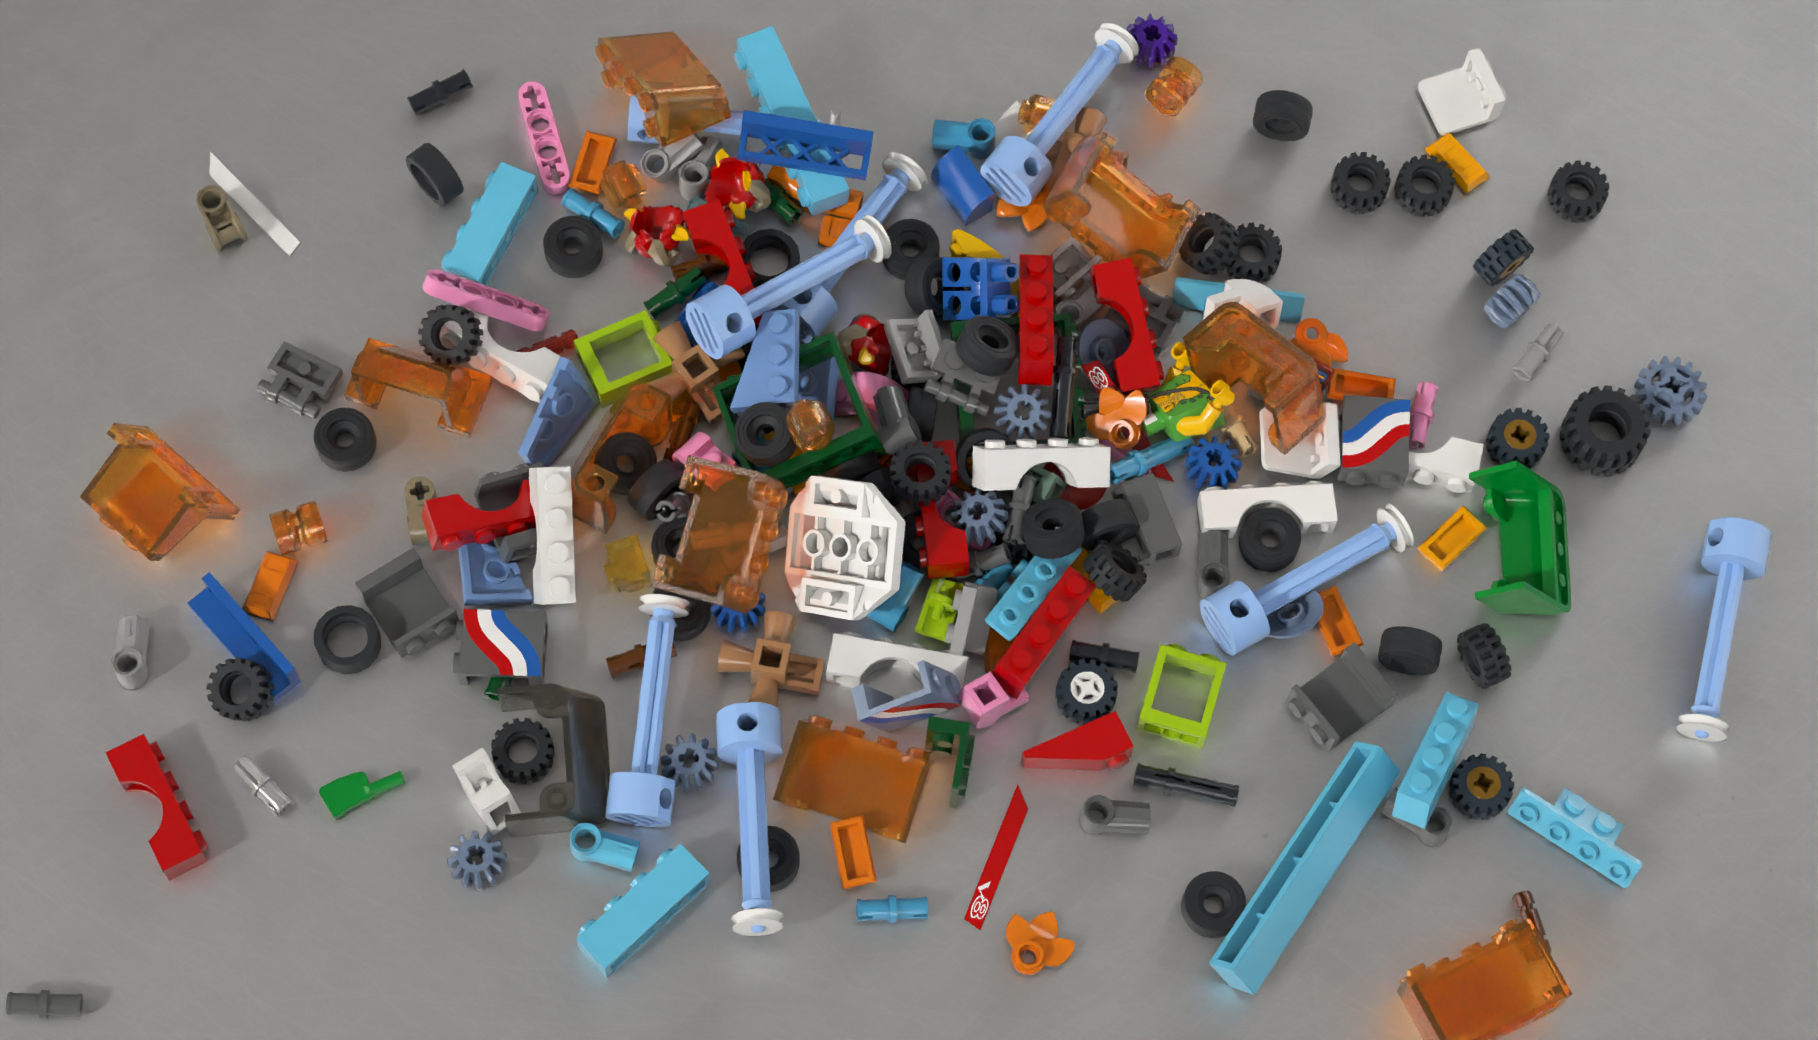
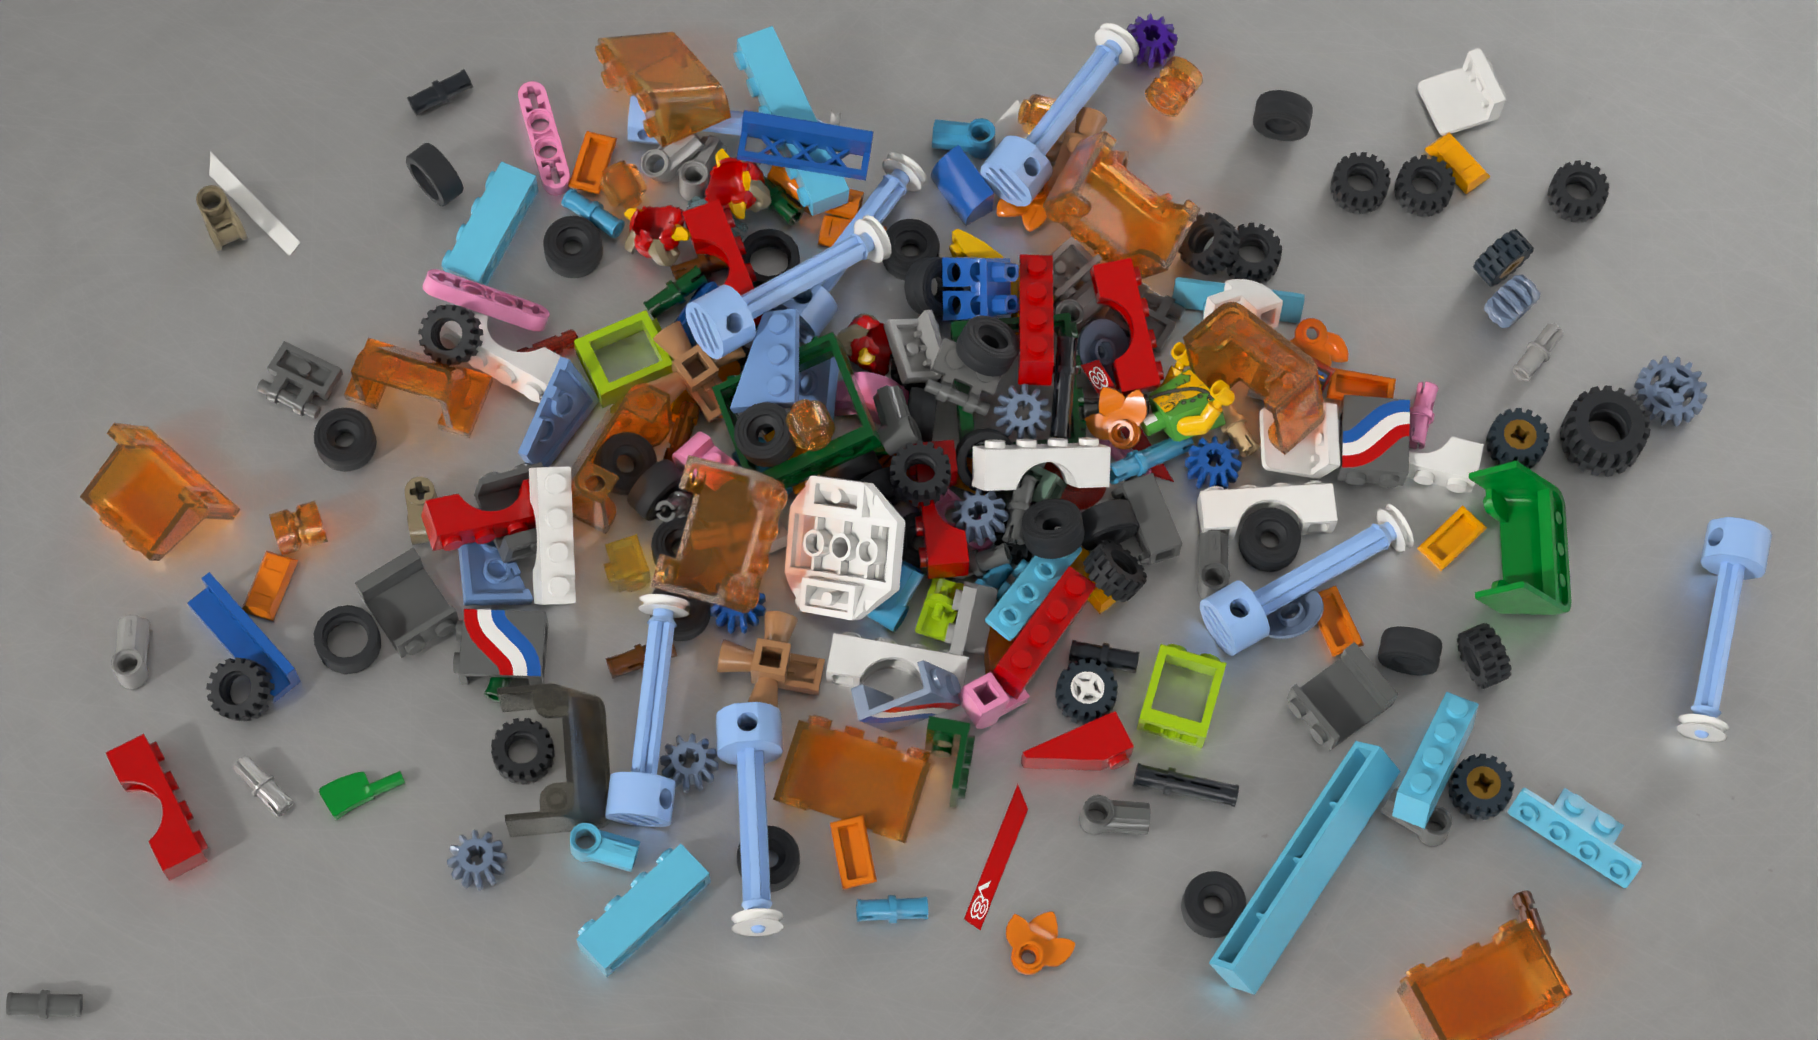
white brick [452,748,523,835] -> none

